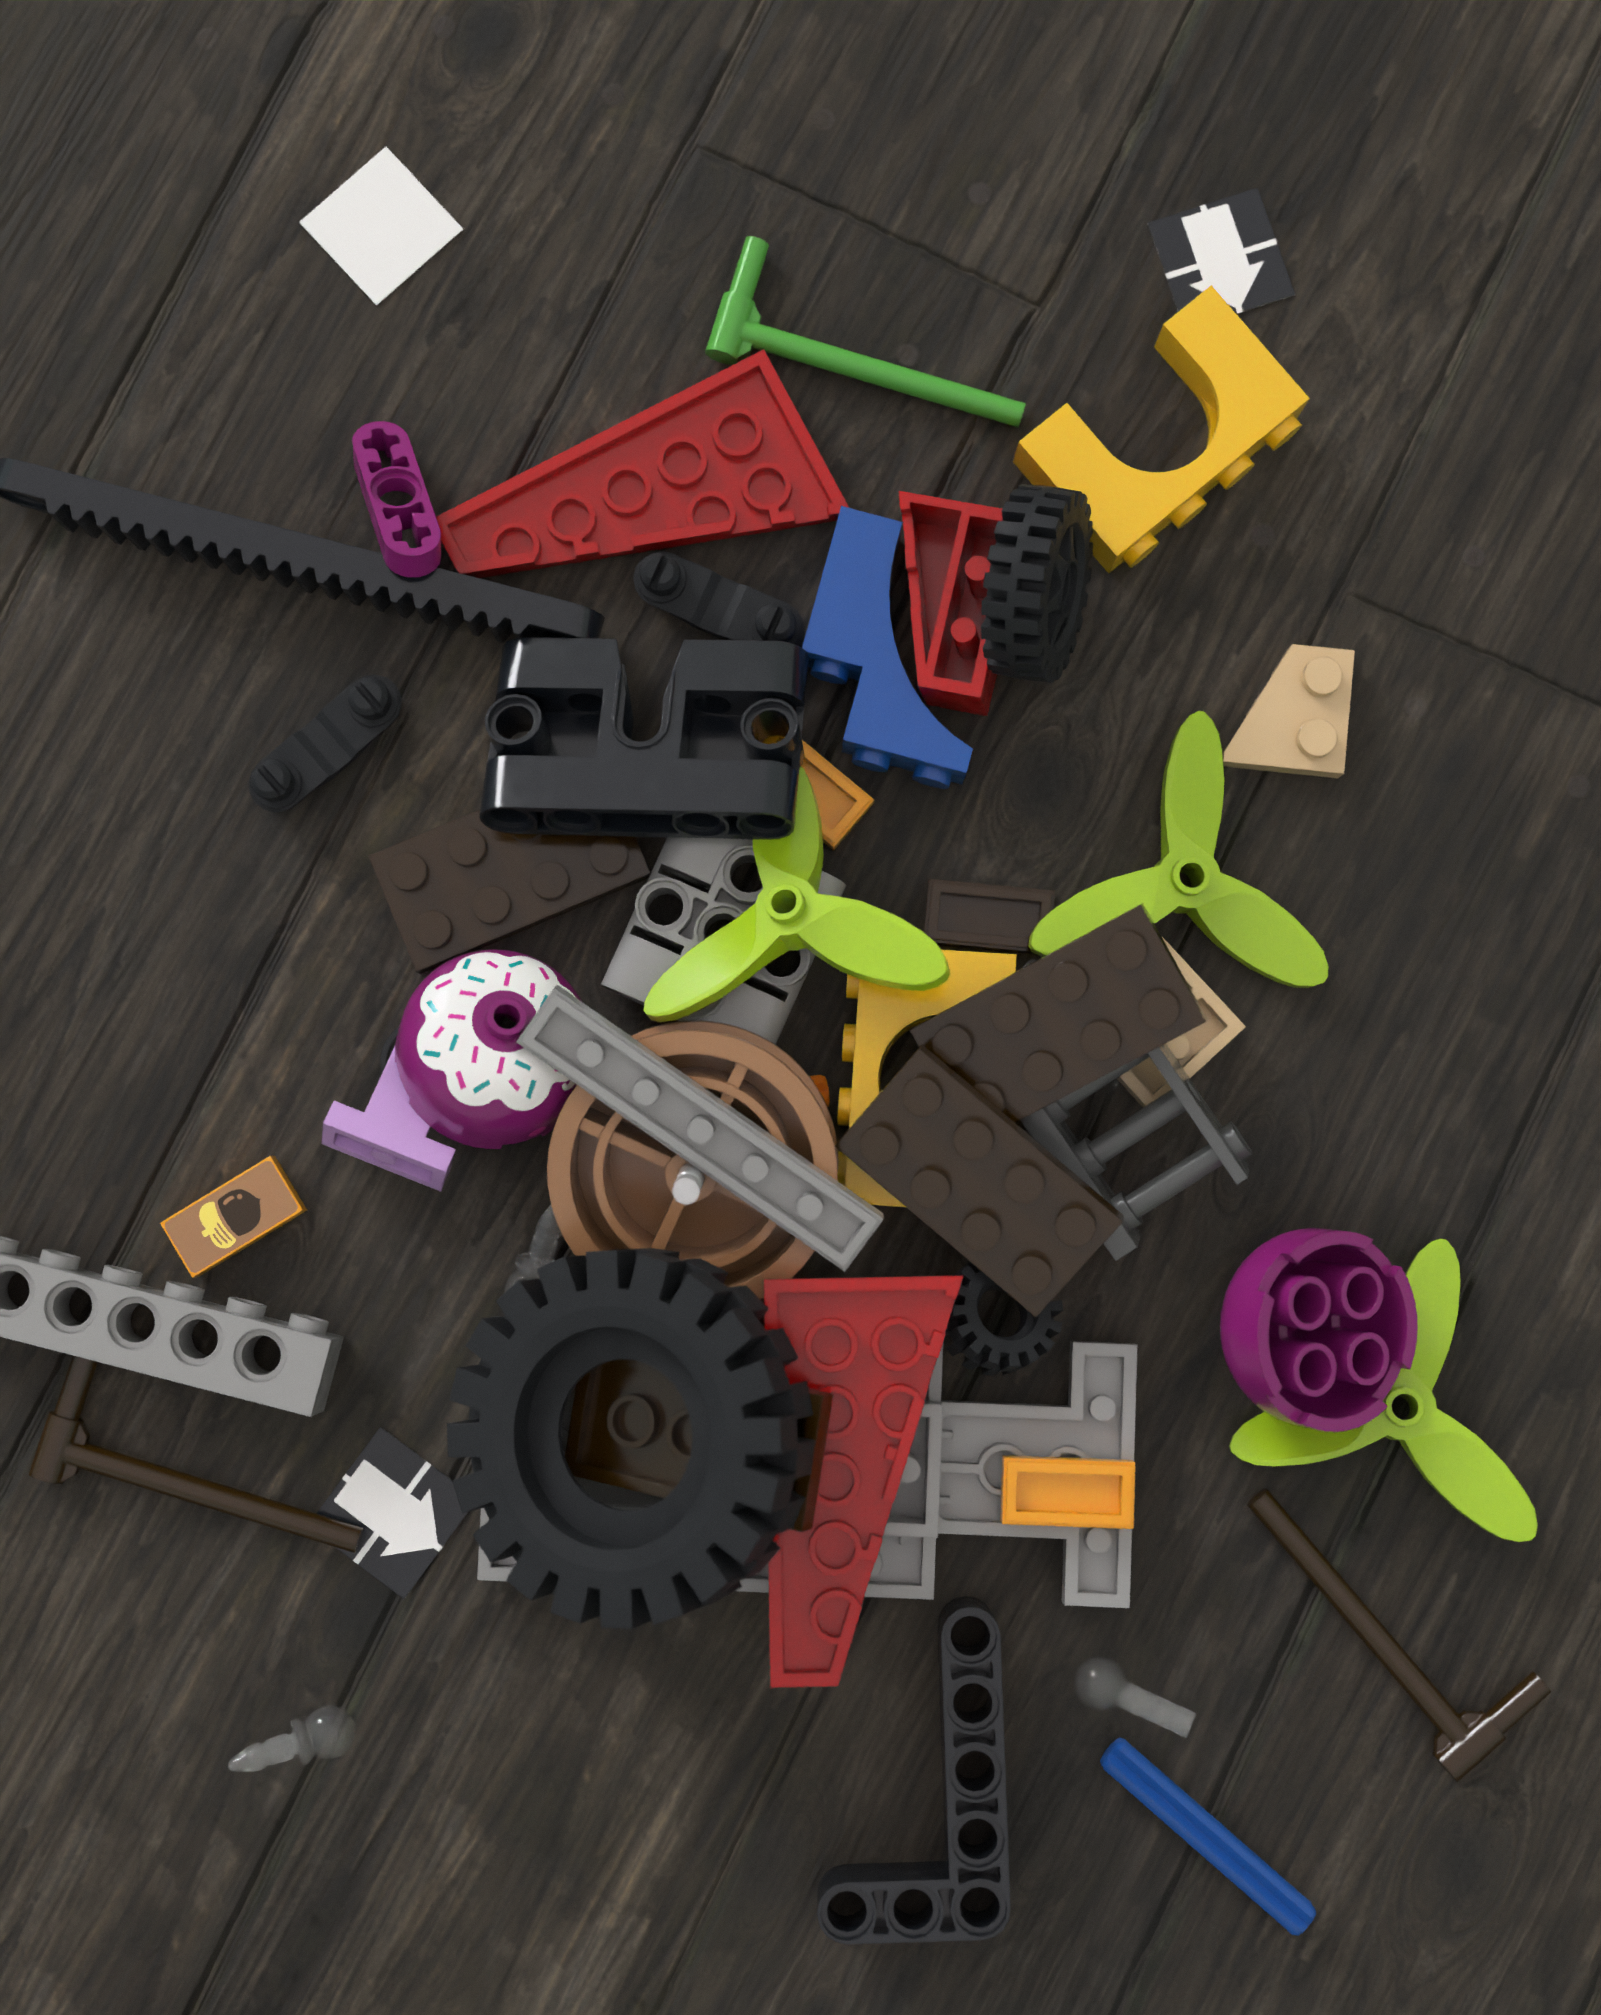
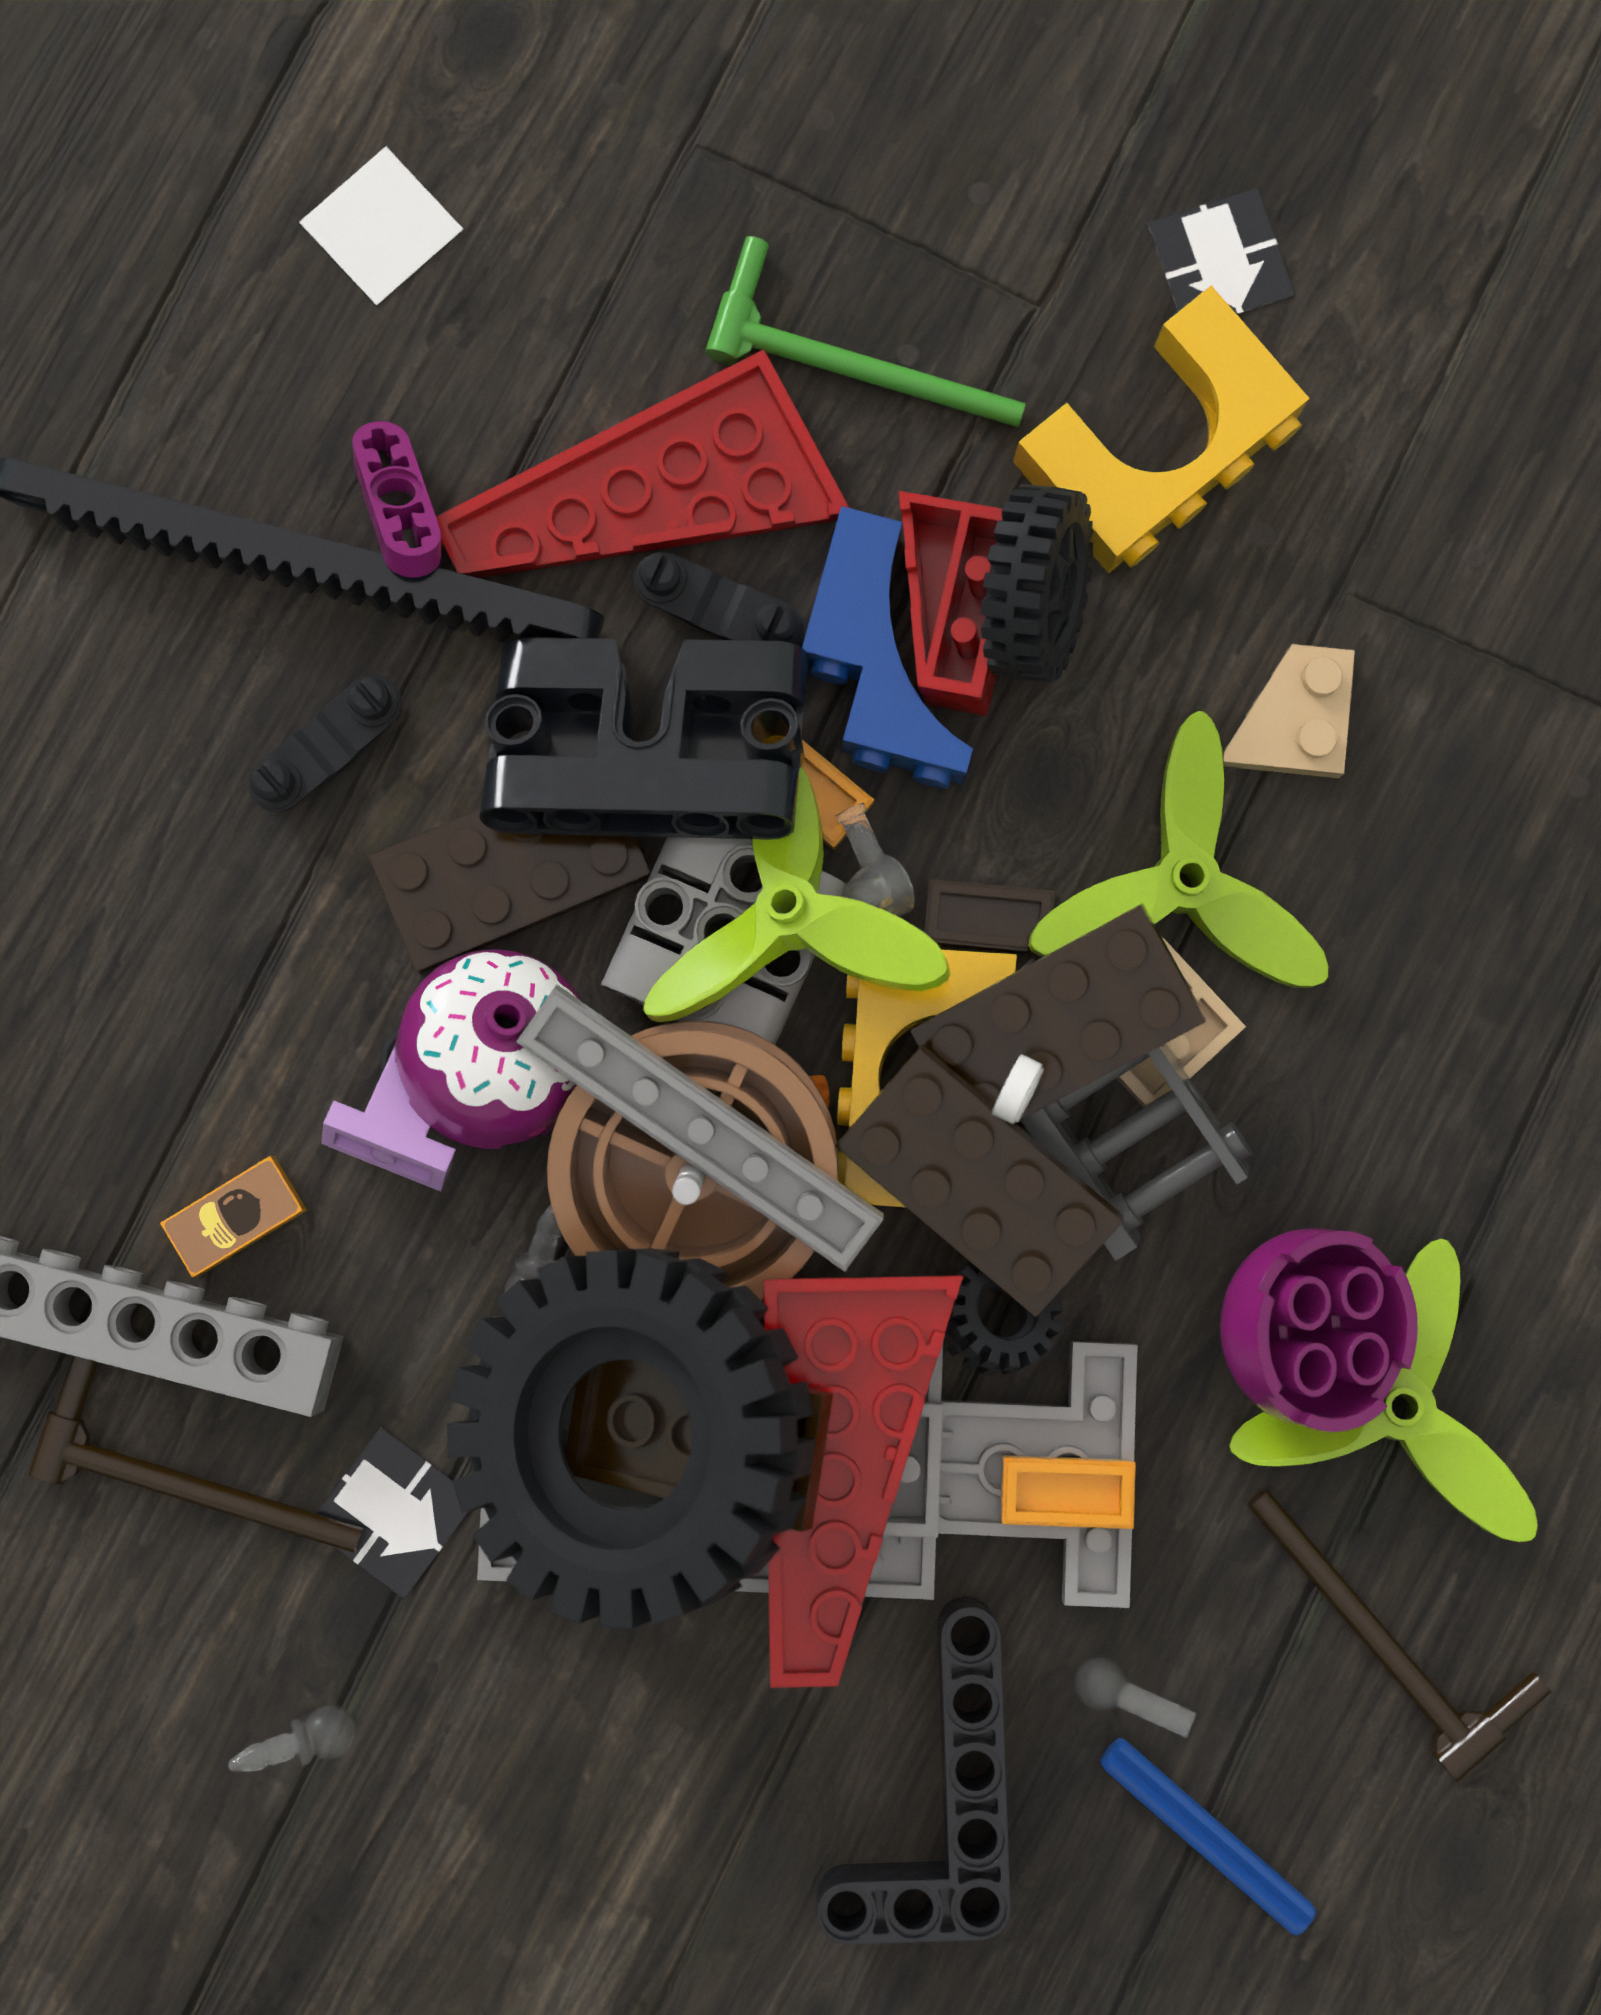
none -> clear bar [835,803,914,917]
none -> white tile [992,1054,1044,1124]

